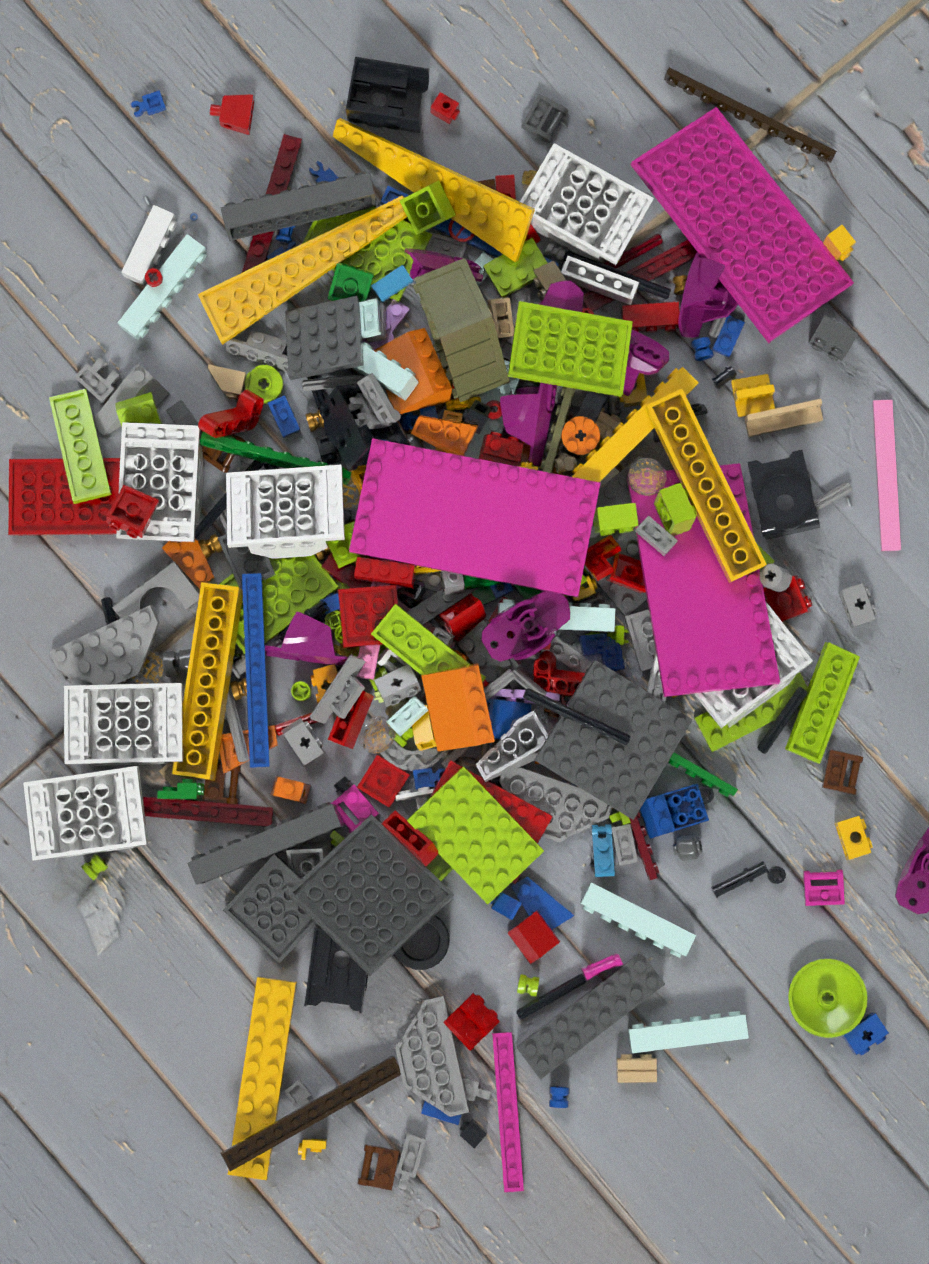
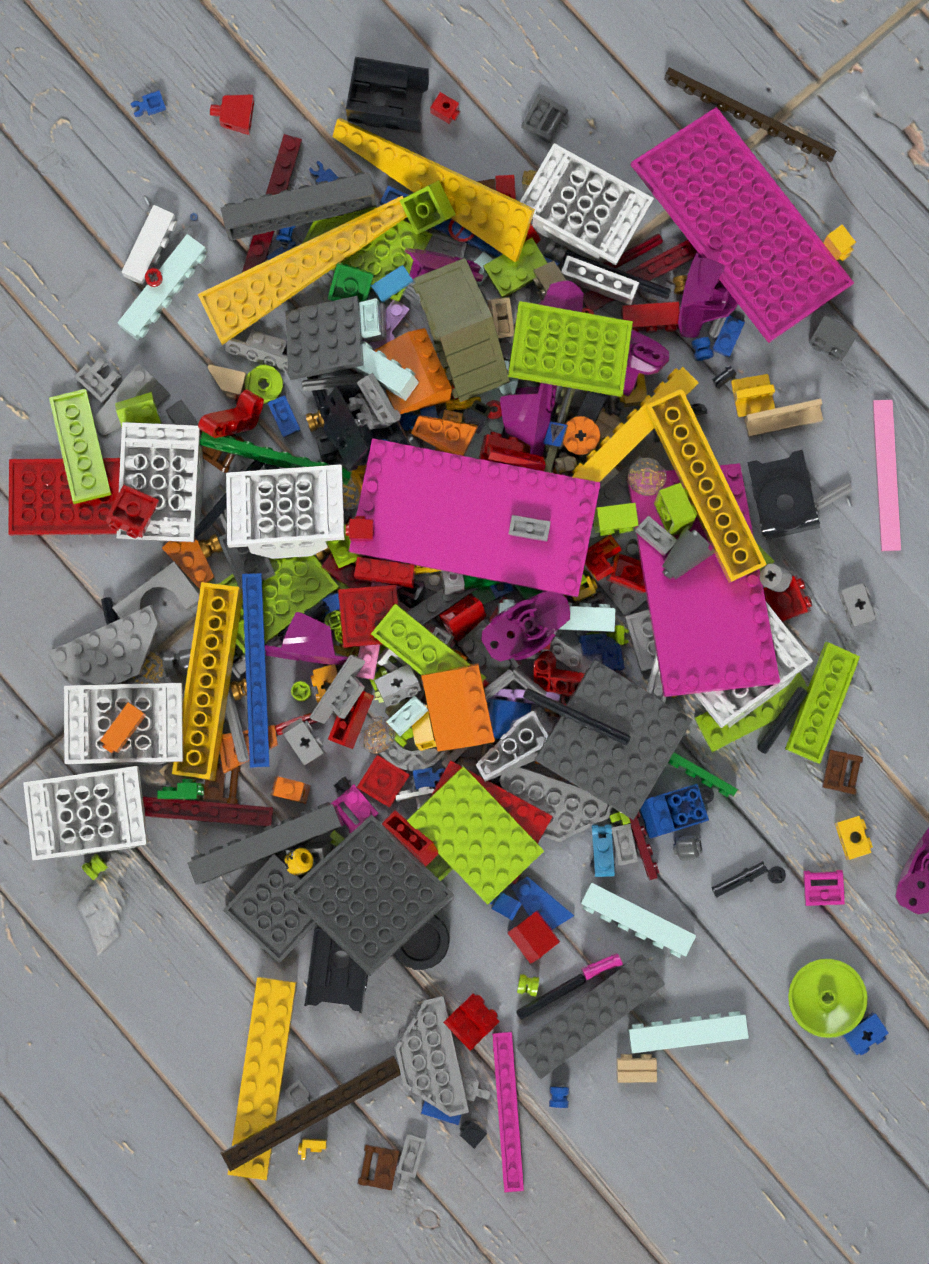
none -> orange brick [100,702,146,753]
none -> yellow head [284,848,314,876]
none -> red brick [346,516,374,541]
none -> red plate [486,444,546,472]
none -> light grey plate [509,515,551,542]
none -> piece [544,388,572,447]
none -> dark grey cone [662,526,715,580]

